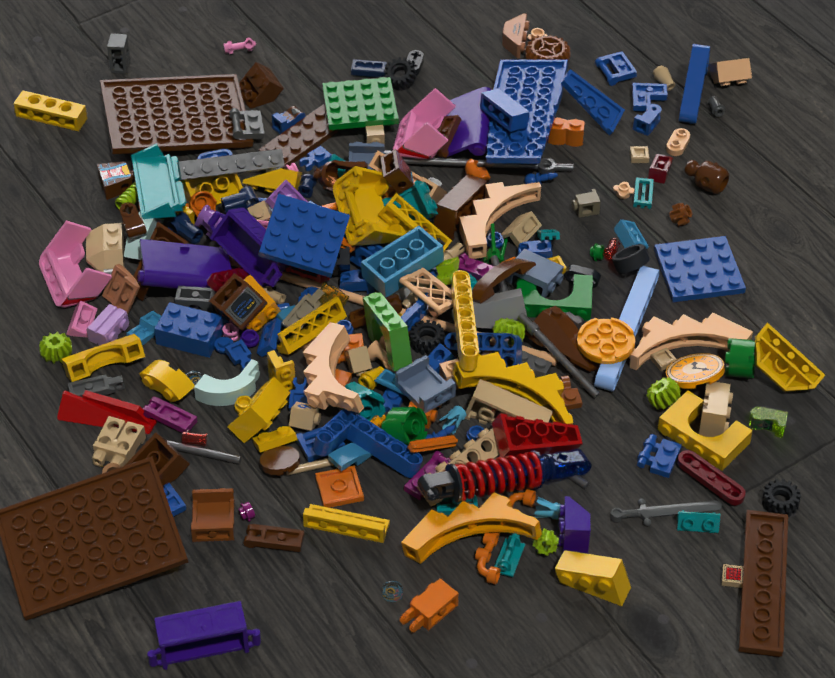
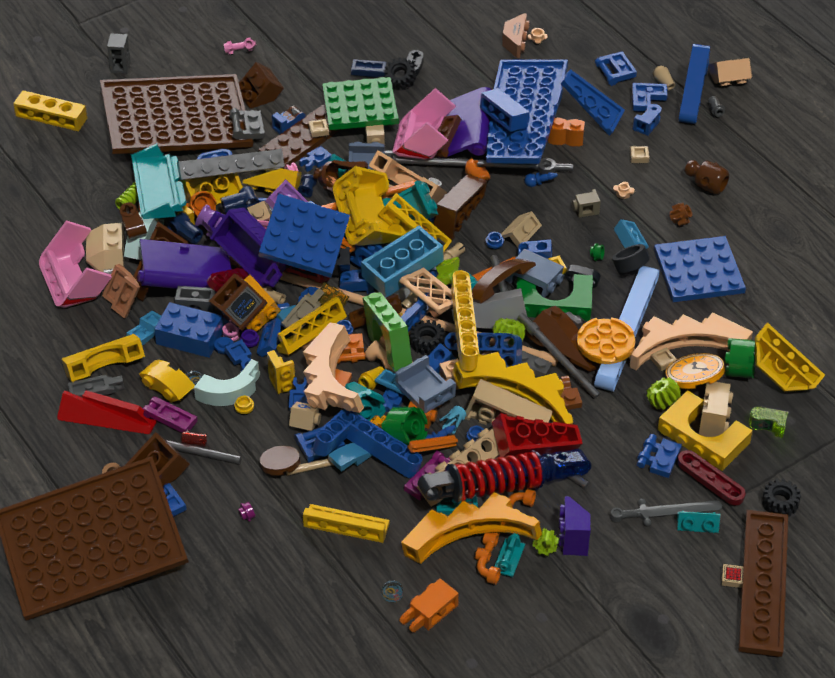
lime gear [39,331,72,364] -> none
bright pink slope [66,301,97,338] -> none
lavender brick [86,304,129,345] -> none
tan hips [92,416,146,467] -> none
reddish brown torso [97,161,135,200] -> none
dark purple container [147,601,261,670] -> none
dark orange panel [191,488,235,542] -> none
yellow wedge [227,376,290,443] -> none
reddish brown plate [243,524,305,552] -> none
yellow plate [252,426,297,453] -> none
orange tile [315,465,364,508] -> none
tan brick [344,346,372,376] -> none
reddish brown torso [380,149,414,193] -> none
magenta plate [458,253,495,280] -> none
light nougat arch [459,182,541,259] -> none
green plant [483,223,508,265] -> none
dark orange gear [525,34,571,62] -> none
medium azure piece [534,497,560,520] -> none
teal tile [537,229,560,240] -> none
yellow wedge [555,550,631,606] -> none
clear red pin [603,238,621,261] -> none
teal tile [633,178,654,209] -> none
dark red slope [648,154,673,184] -> none
light nougat plate [666,128,690,156] -> none
none -> tan tile [308,119,329,137]

